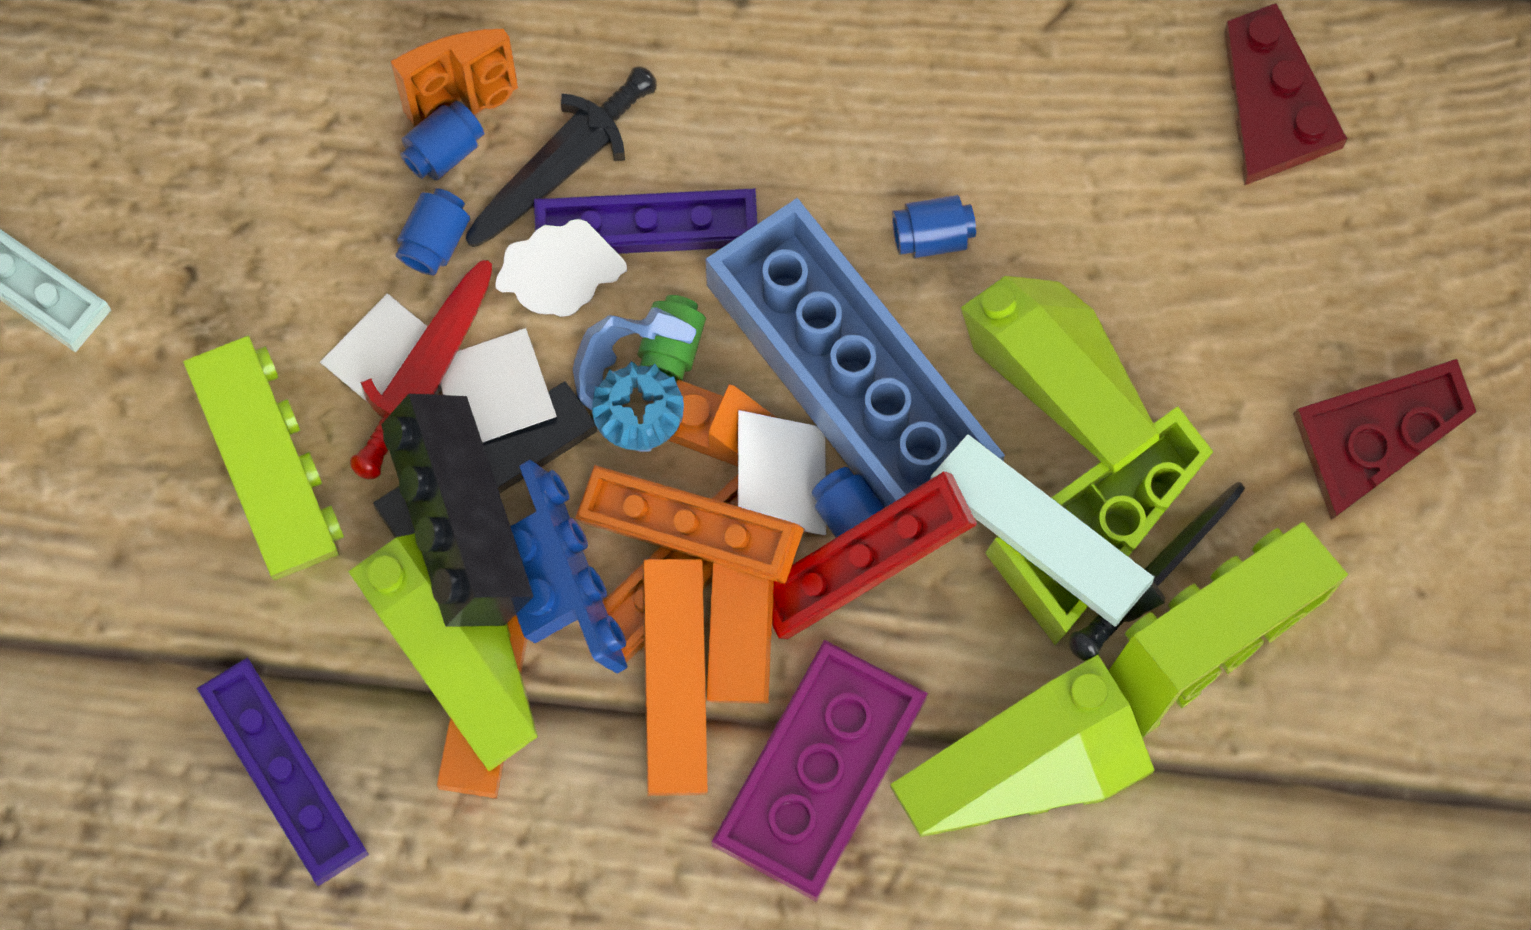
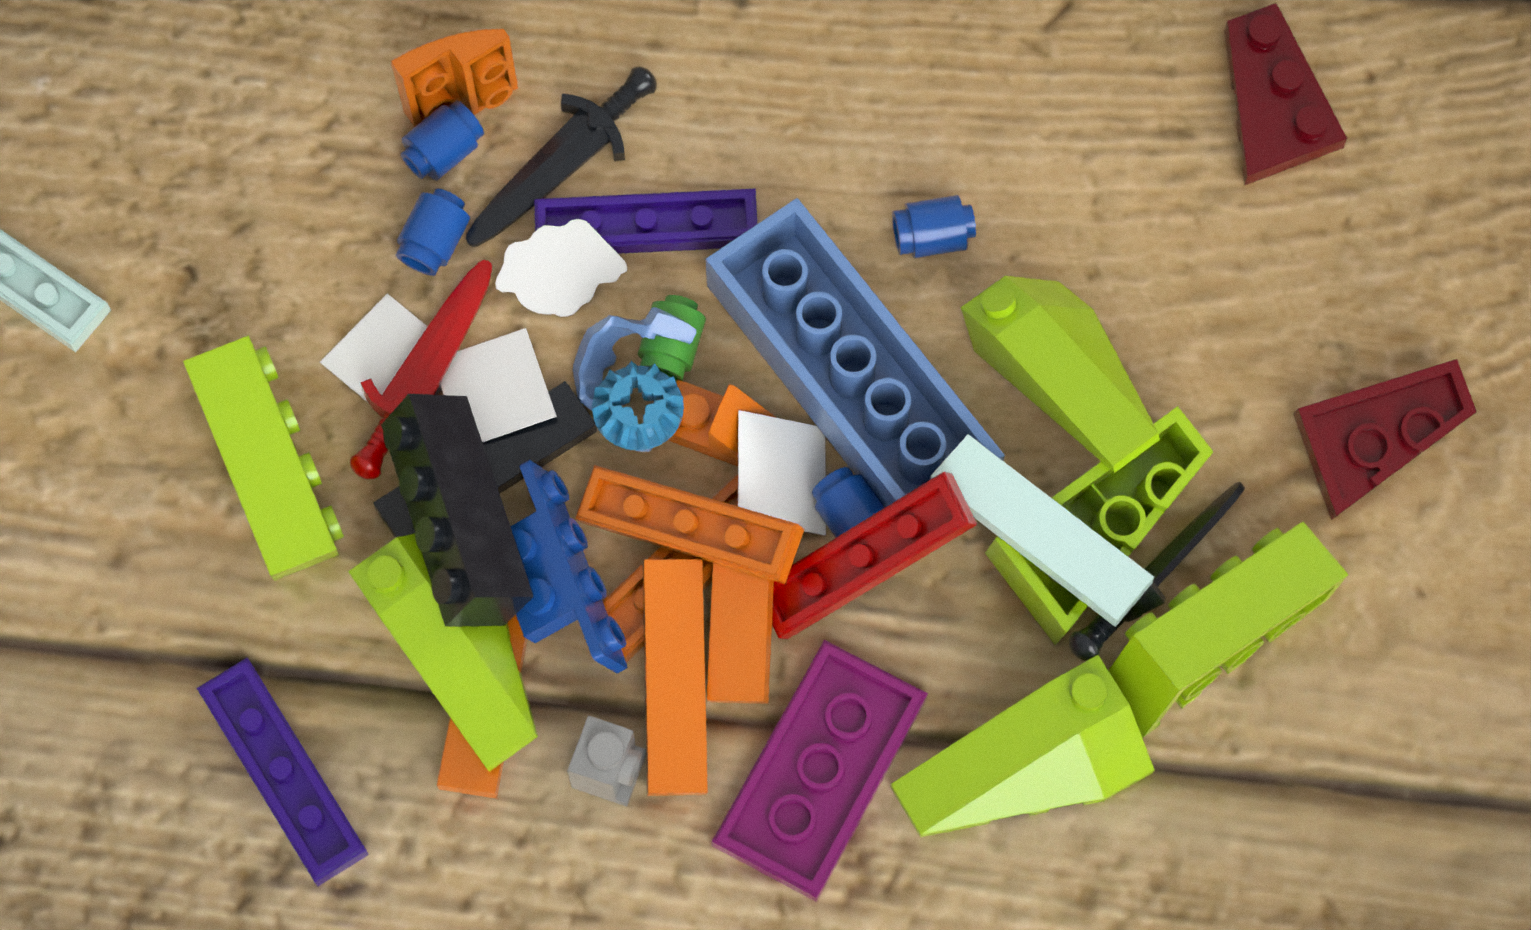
none -> light grey brick [567,715,646,807]

